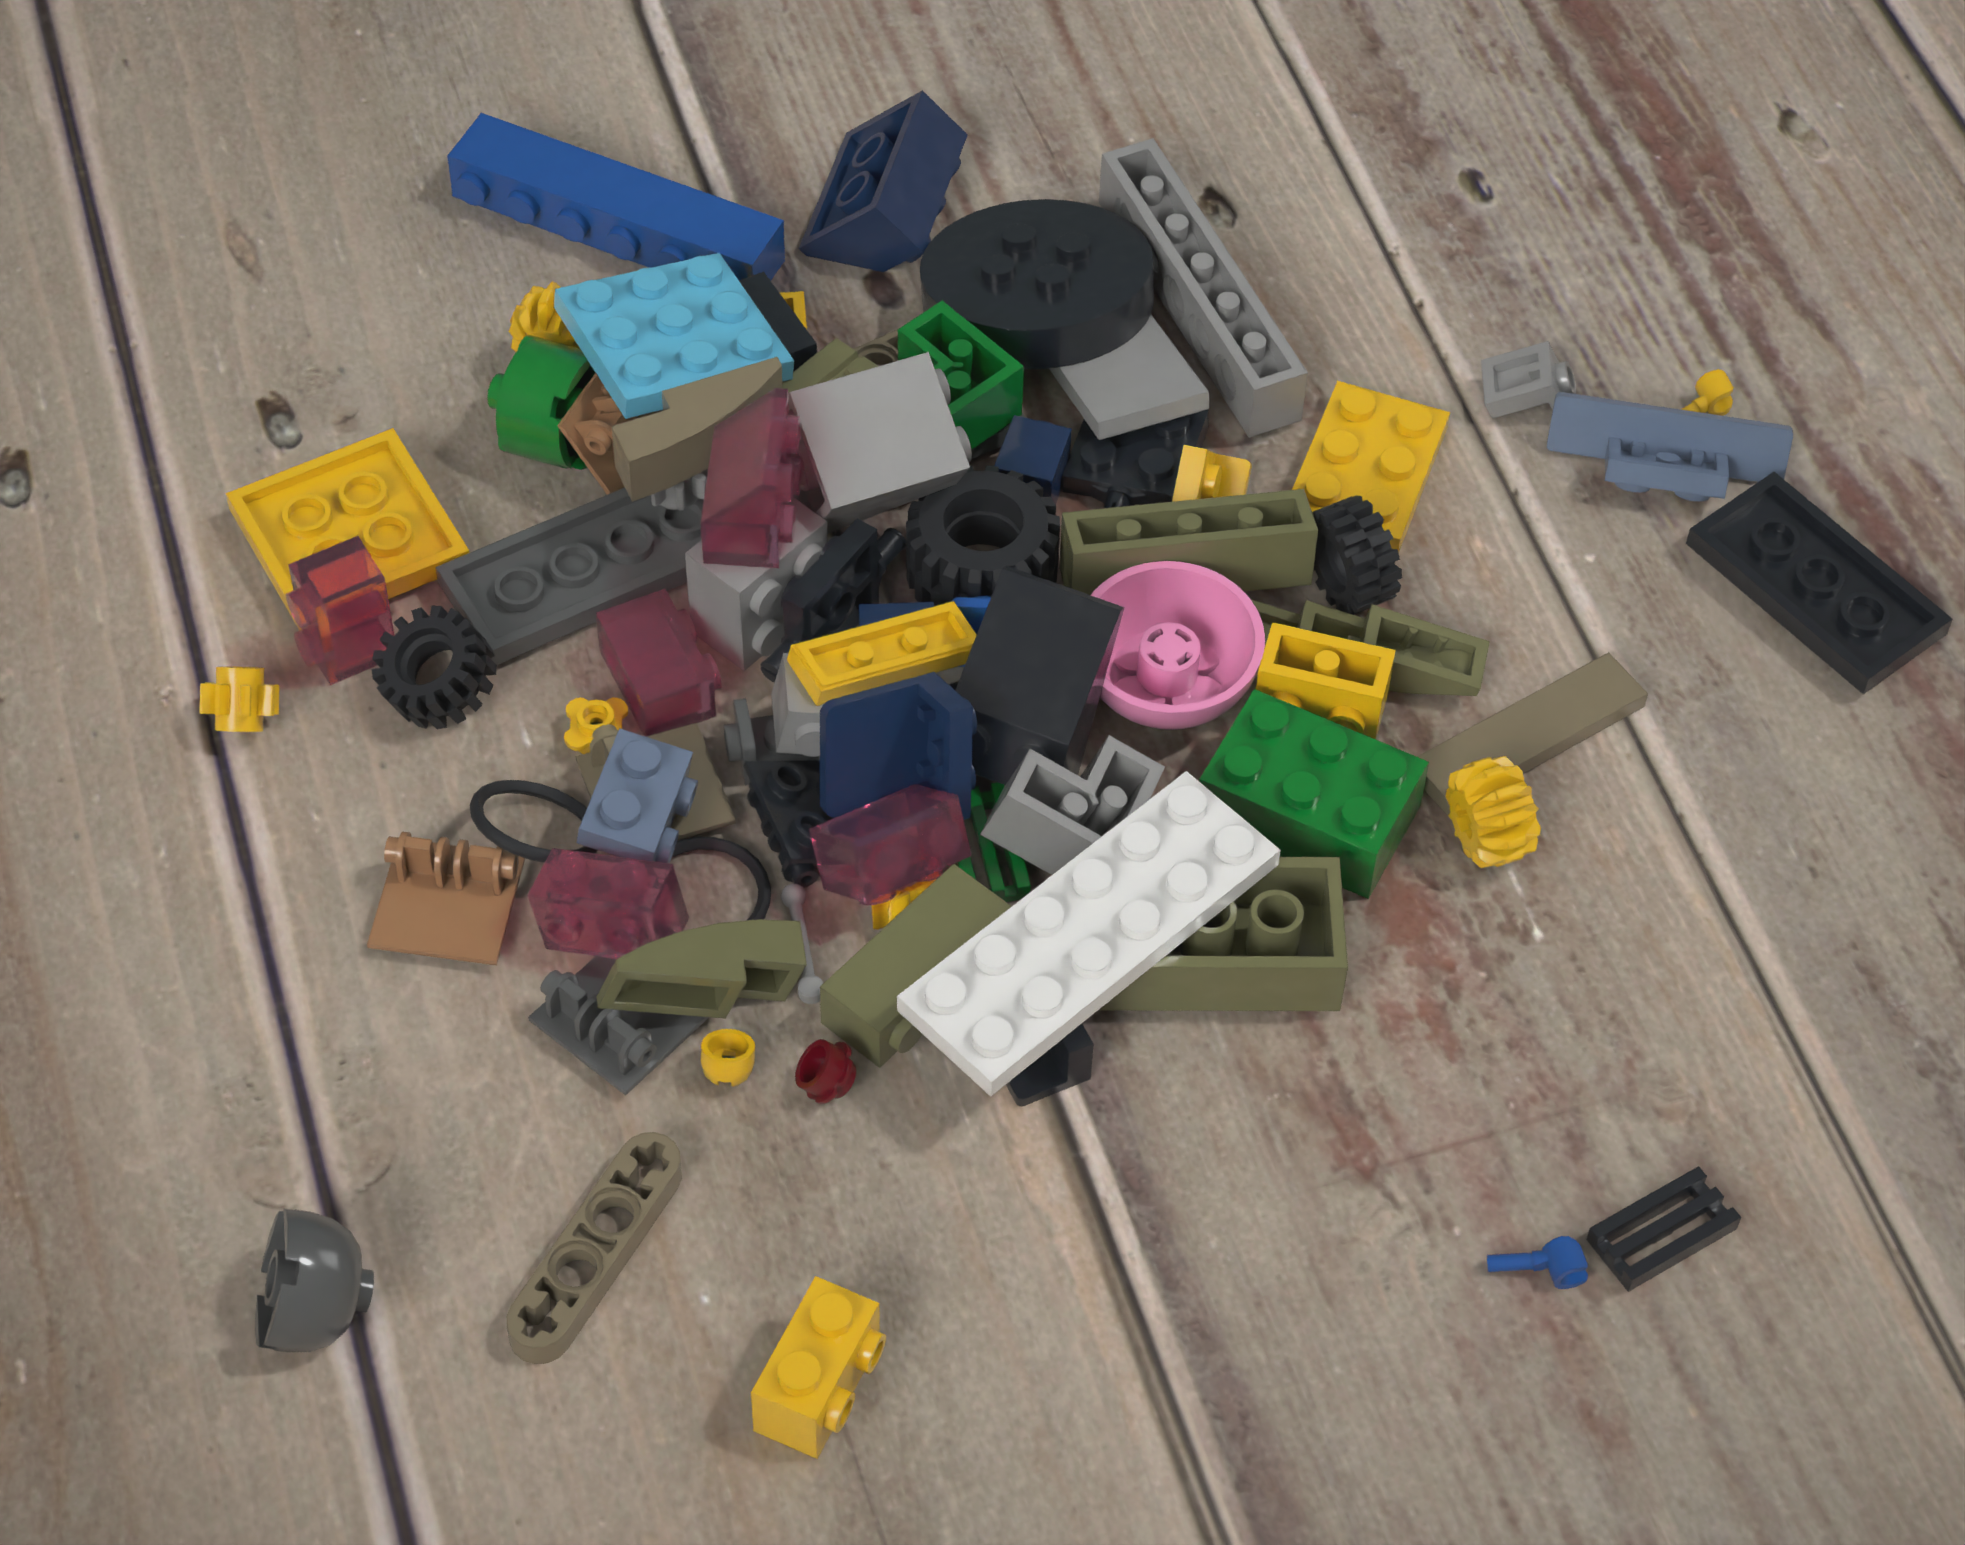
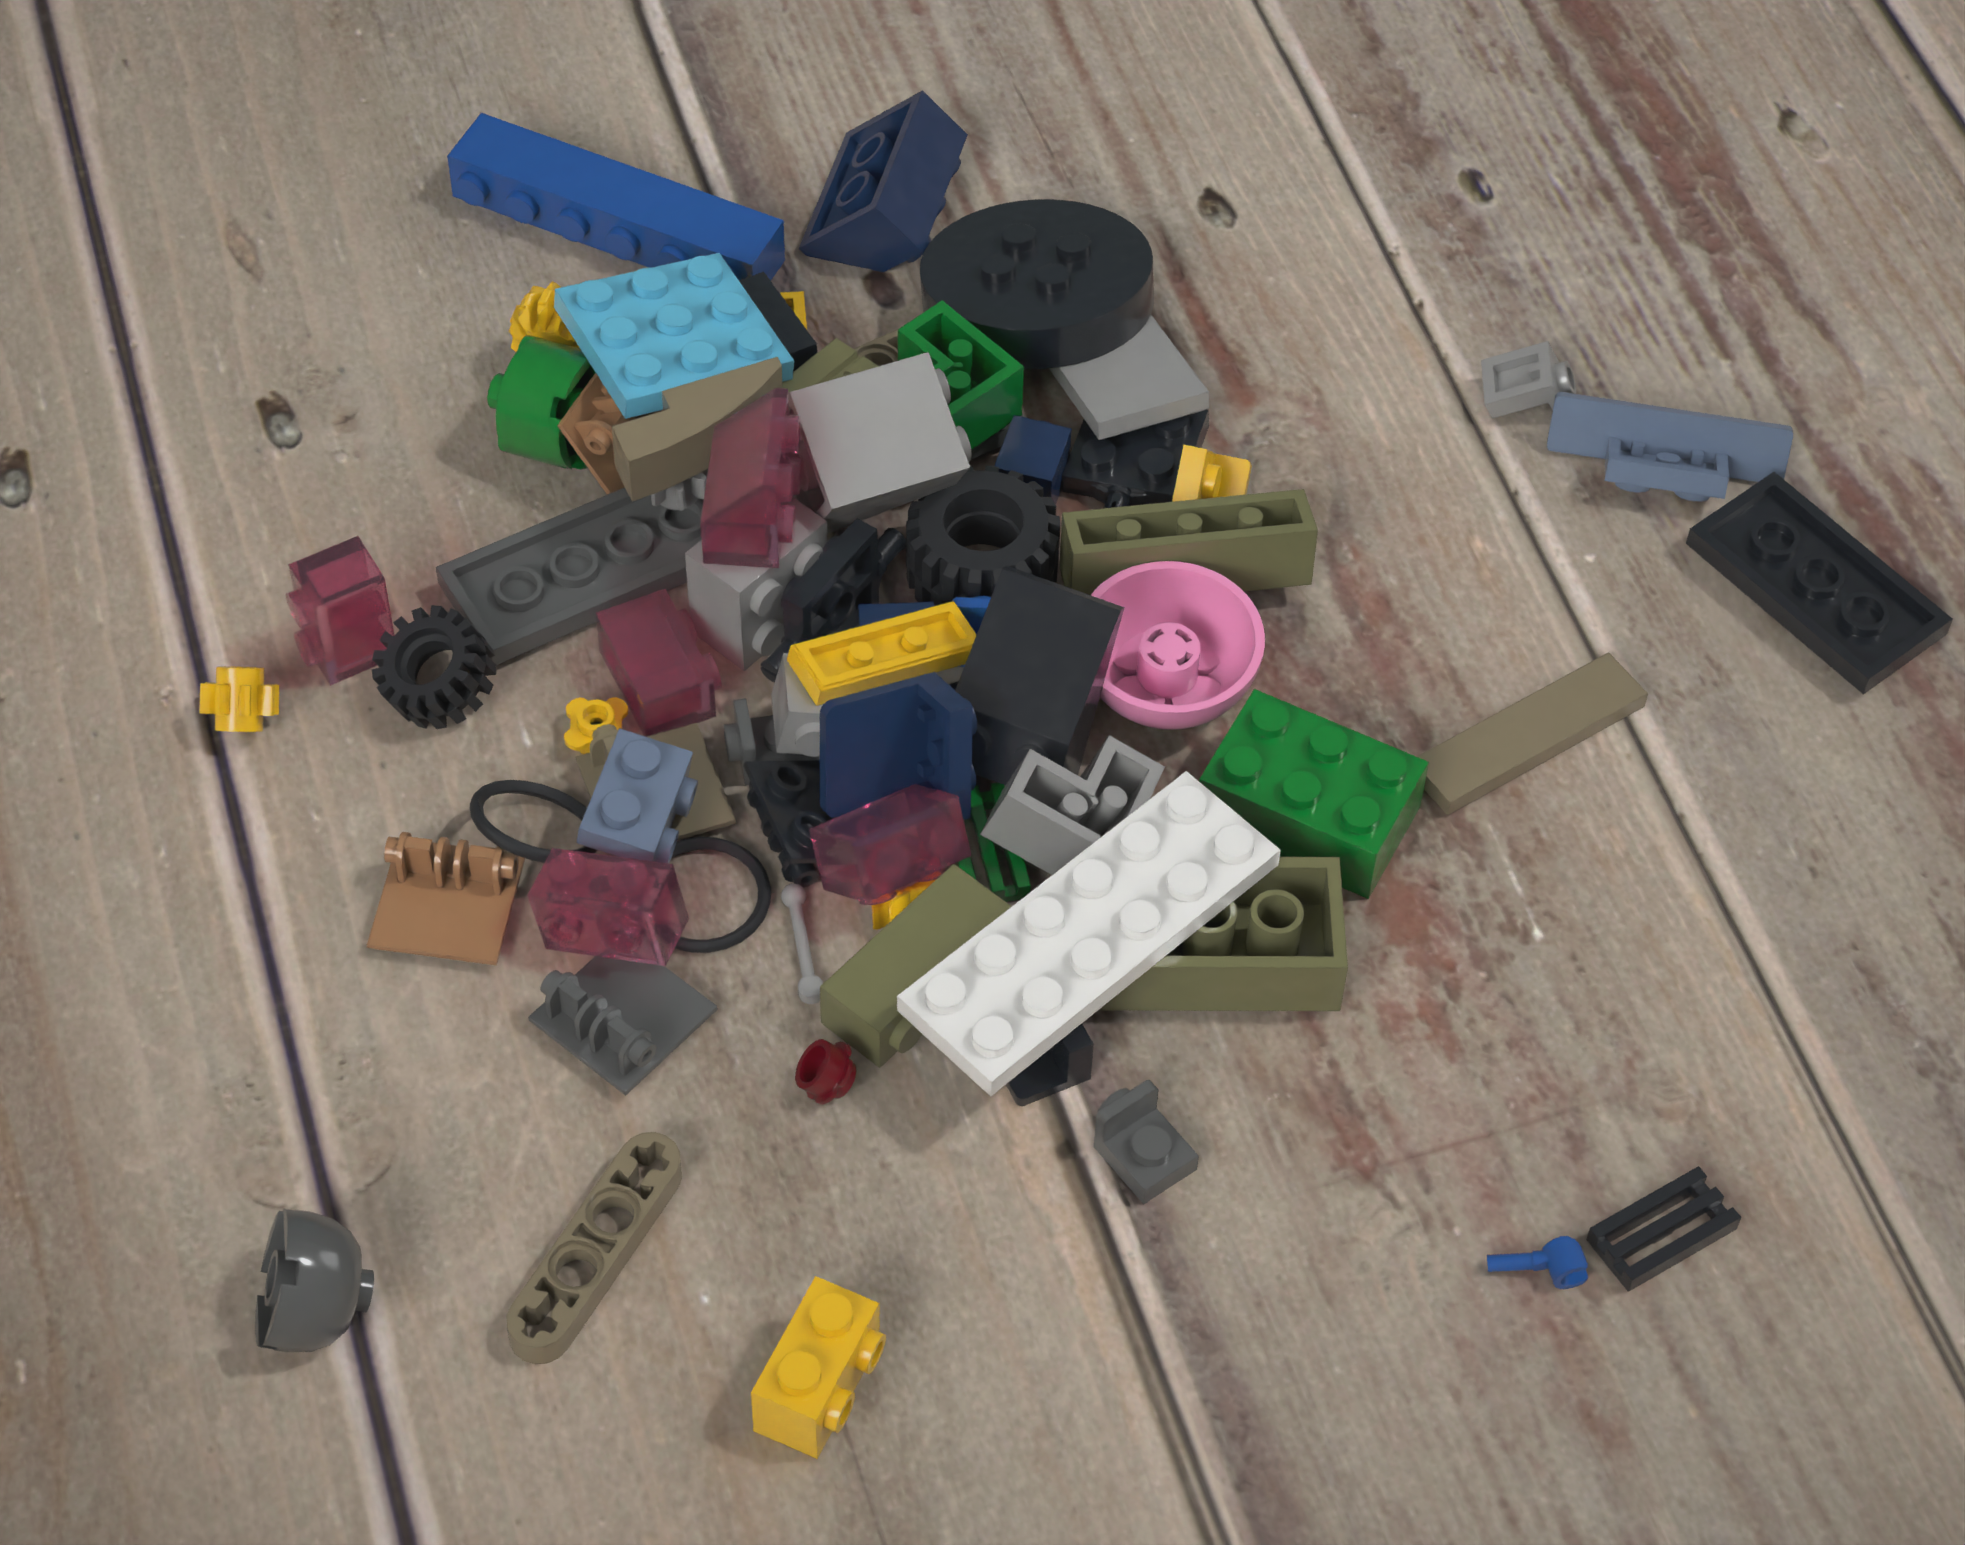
yellow plate [226,428,470,634] -> none
olive slope [596,919,807,1019] -> none
yellow hinge [701,1029,755,1087] -> none
light grey brick [1099,138,1308,438] -> none
olive slope [1251,599,1490,696] -> none
yellow brick [1256,622,1396,739] -> none
yellow plate [1292,380,1450,554] -> none
black tyre [1312,495,1402,615] -> none
yellow gear [1445,756,1541,868] -> none
yellow hand [1680,369,1734,416] -> none
none -> dark grey bracket [1094,1080,1199,1204]

